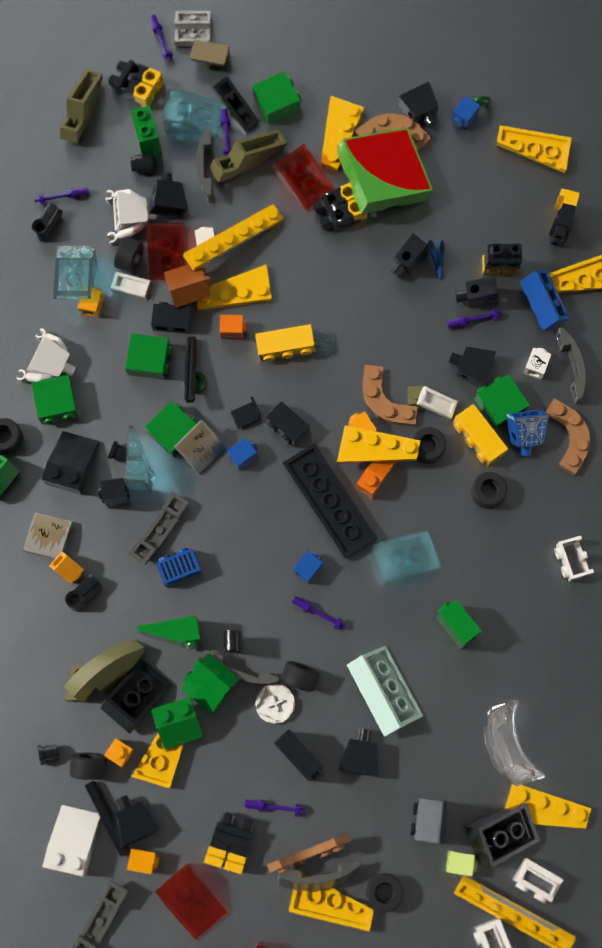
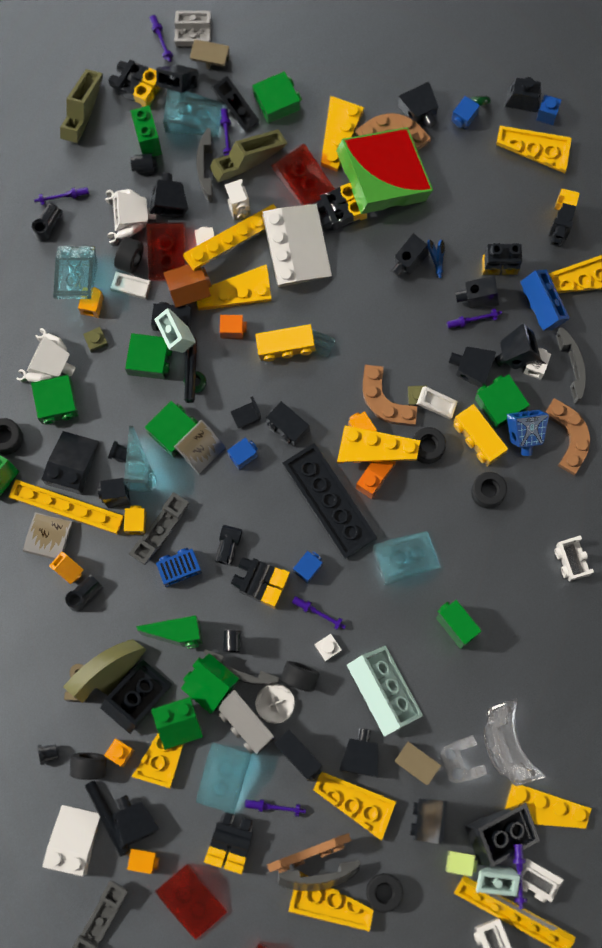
none -> yellow plate [9,480,124,535]
none -> olive plate [83,327,108,352]
none -> yellow brick [124,505,147,535]
none -> light aqua slope [155,308,196,353]
none -> black torso [156,65,199,93]
none -> clear light blue slope [196,742,252,814]
none -> black piece [215,525,242,565]
none -> light grey slope [217,690,275,754]
none -> white window [225,179,250,220]
none -> black hips [231,558,290,609]
none -> white slope [262,204,332,287]
none -> yellow wing [313,772,396,841]
none -> white plate [314,634,342,662]
none -> dark tan panel [395,742,441,785]
none -> clear piece [440,735,488,783]
none -> light aqua slope [476,865,520,896]
none -> black torso [495,323,541,369]
none -> black torso [505,77,541,113]
none -> dark purple piece [513,844,527,909]
none -> blue brick [536,94,562,125]

